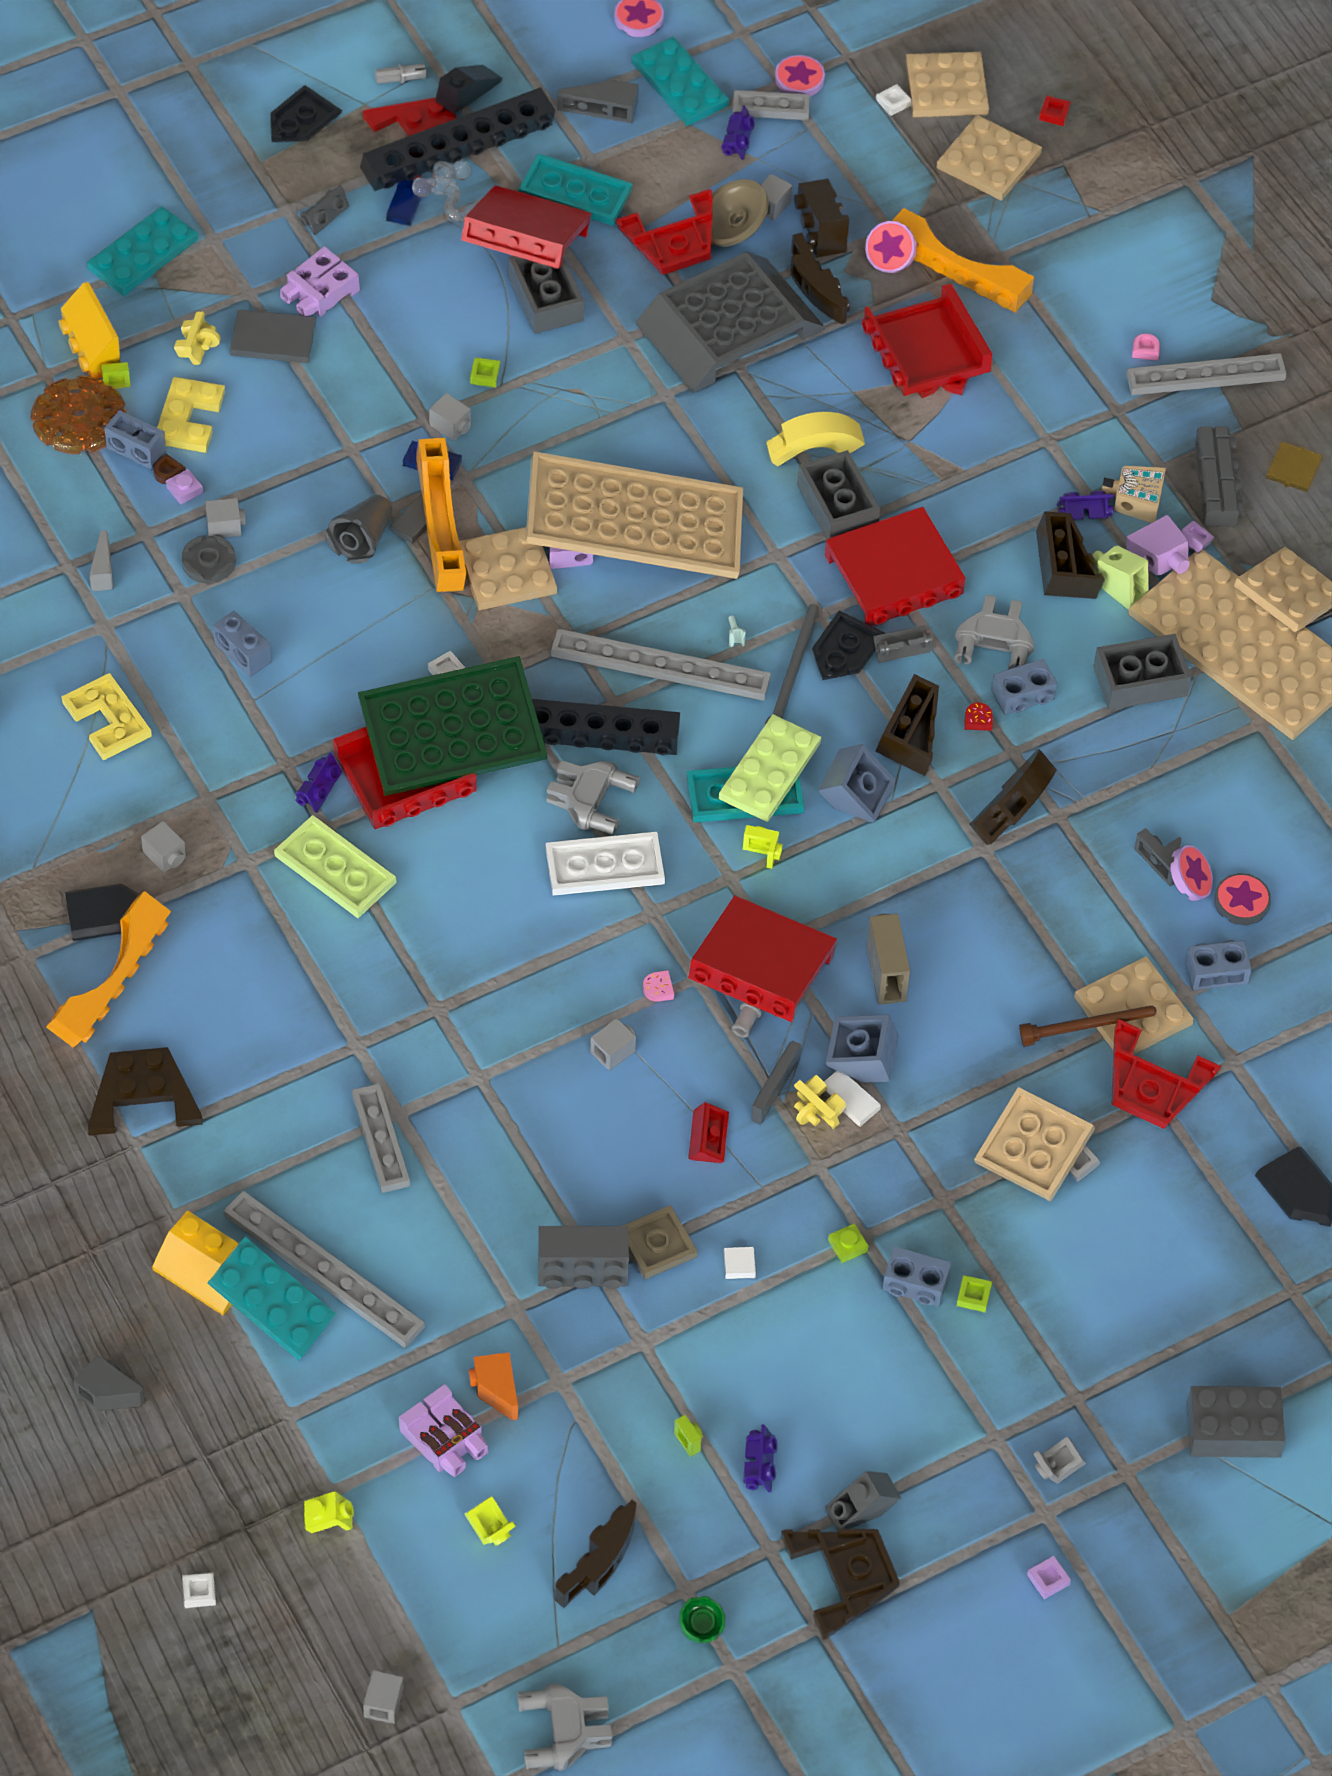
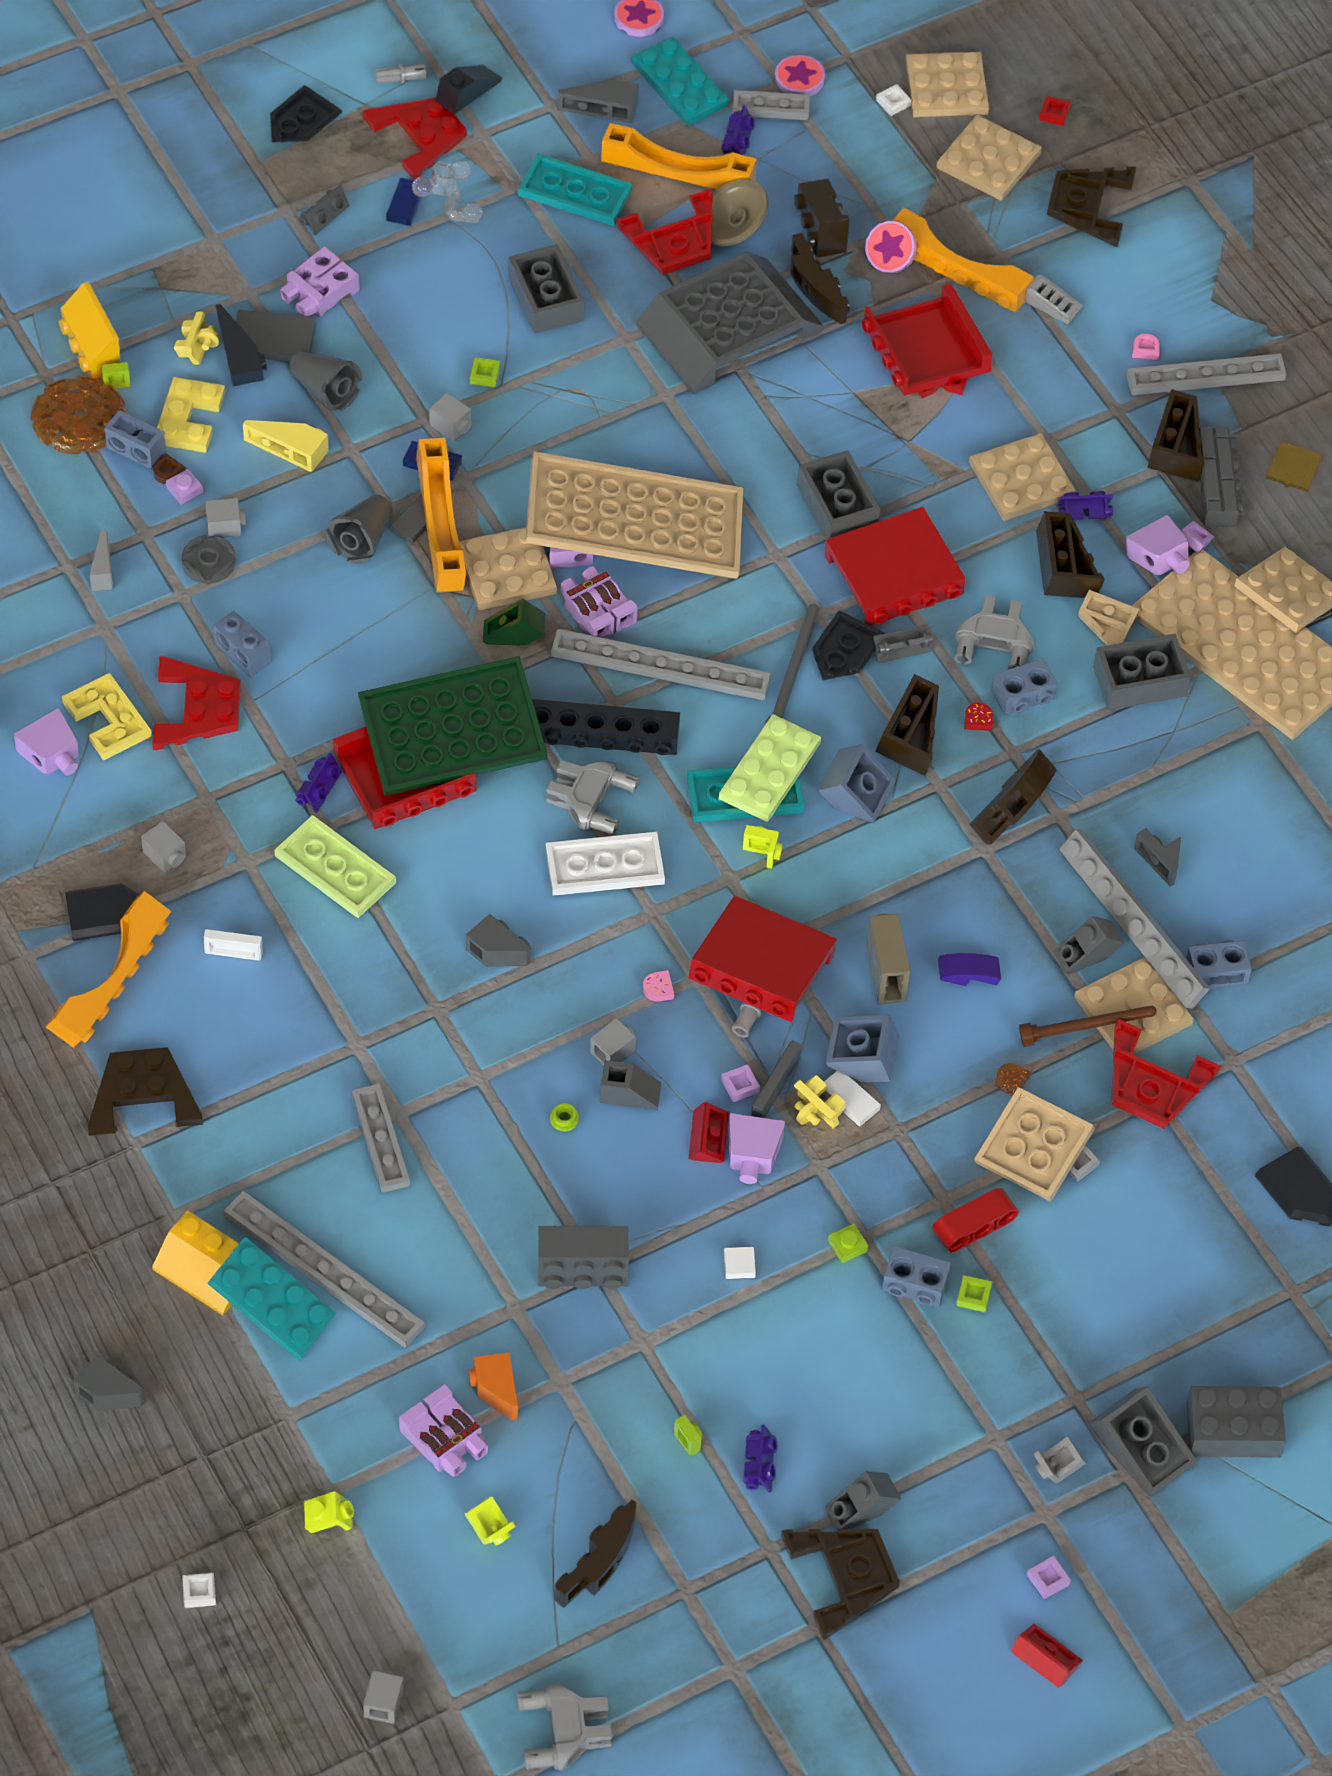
teal plate [87,206,198,297] -> none
black brick [360,87,556,191] -> none
white plate [428,651,465,675] -> none
red panel [461,185,591,269] -> none
dark tan plate [623,1205,698,1280] -> none
green hair [678,1596,726,1644] -> none
light aqua hand [728,615,746,647] -> none
light grey brick [761,174,792,221] -> none
light yellow arch [766,412,865,467] -> none
yellowish green torso [1092,546,1149,610] -> none
tan torso [1101,466,1166,523] -> none
tile [1170,845,1213,901] -> none
tile [1214,873,1271,925] -> none
none -> lavender torso [14,708,79,776]
none -> red wing [152,656,241,750]
none -> white tile [204,929,263,961]
none -> black slope [215,304,267,387]
none -> light yellow slope [243,420,329,472]
none -> dark grey cone [290,351,363,411]
none -> dark grey slope [466,914,531,967]
none -> dark green slope [483,598,546,646]
none -> lime plate [550,1103,579,1132]
none -> lavender hips [561,566,638,639]
none -> dark grey slope [600,1060,662,1110]
none -> light orange arch [602,123,757,190]
none -> lavender plate [721,1064,760,1103]
none -> lavender torso [728,1113,785,1184]
none -> red beam [932,1187,1019,1253]
none -> dark purple slope [937,953,1001,986]
none -> tan plate [969,433,1076,521]
none -> clear orange tile [996,1063,1030,1096]
none -> red slope [1011,1624,1083,1687]
none -> light grey slope [1025,274,1083,325]
none -> dark brown wing [1047,166,1136,247]
none -> dark grey slope [1053,916,1125,974]
none -> light grey plate [1059,829,1210,1009]
none -> tan wing [1078,590,1139,645]
none -> dark grey slope [1089,1386,1198,1496]
none -> dark brown wedge [1147,389,1203,482]

